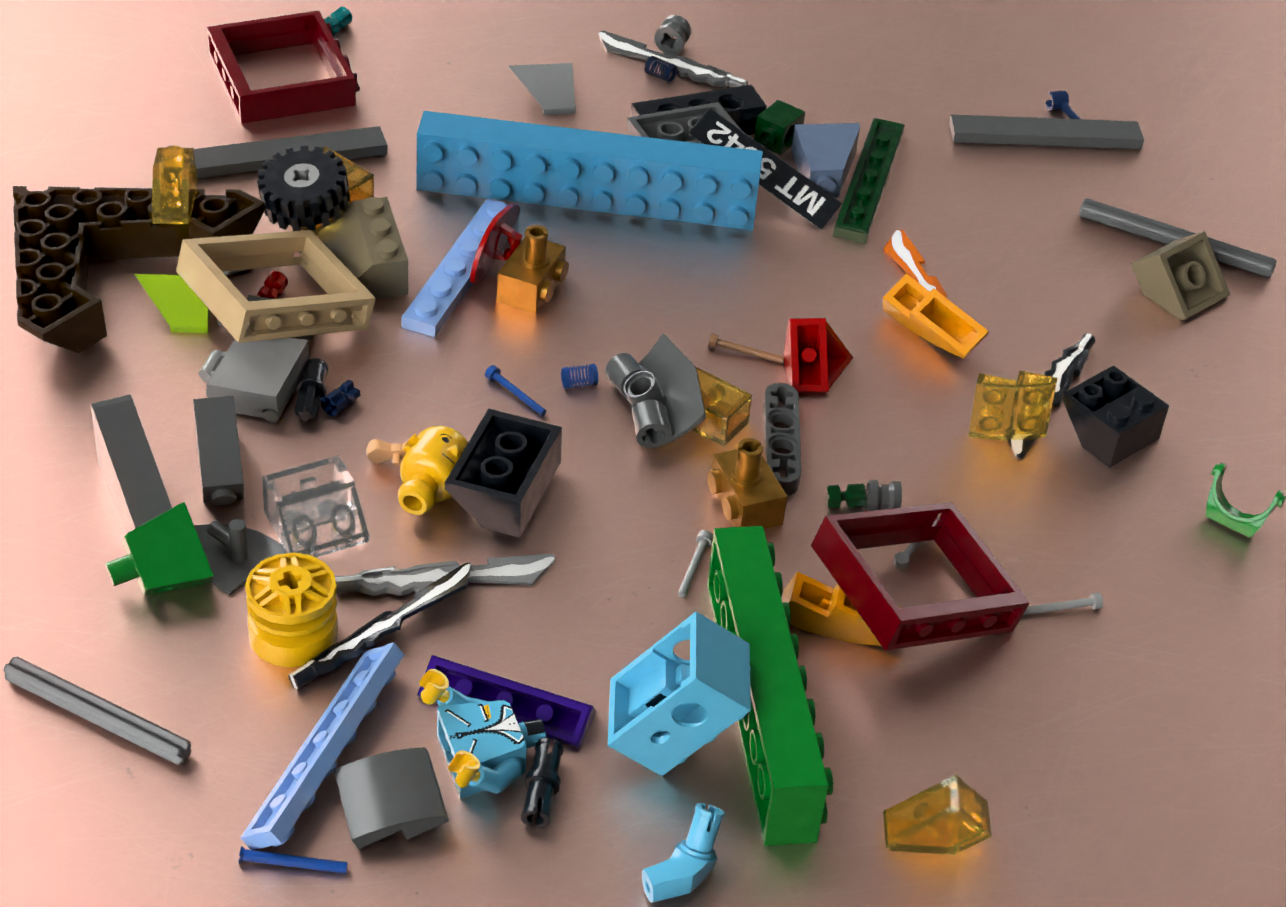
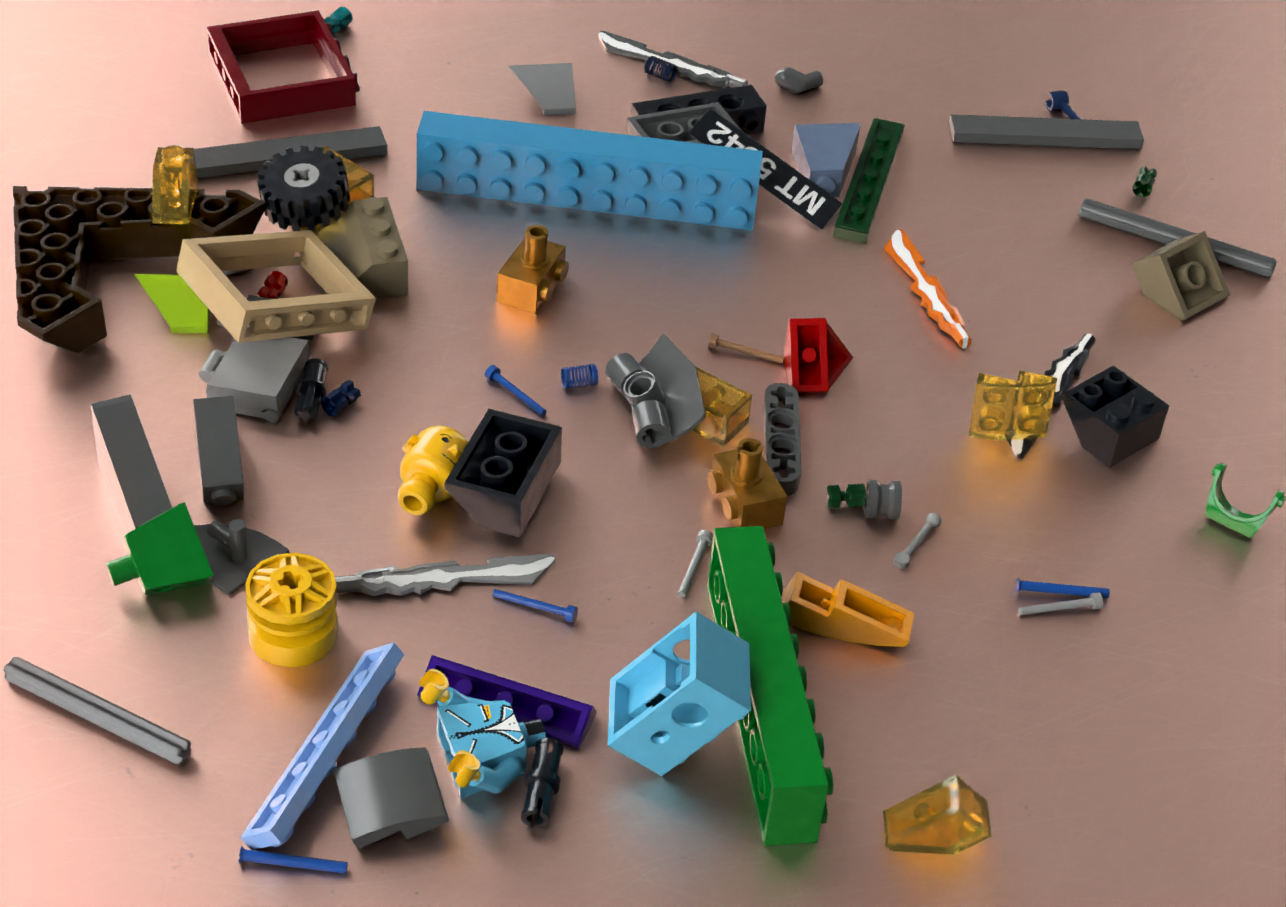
clear slope [262,455,369,557] -> none
black sword [288,563,472,689] -> none
light nougat piece [366,439,406,466] -> none
light blue plate [402,199,518,338] -> none
red shield [470,203,522,285] -> none
medium azure arm [642,803,725,903] -> none
dark grey wheel [654,15,691,54] -> none
dark green brick [754,100,805,155] -> none
dark red window [811,502,1030,651] -> none
light orange slope [883,273,989,359] -> none
none -> blue piece [493,589,578,623]
none -> dark grey arm [775,67,823,93]
none -> blue piece [1015,578,1110,598]
none -> dark green piece [1132,166,1157,197]

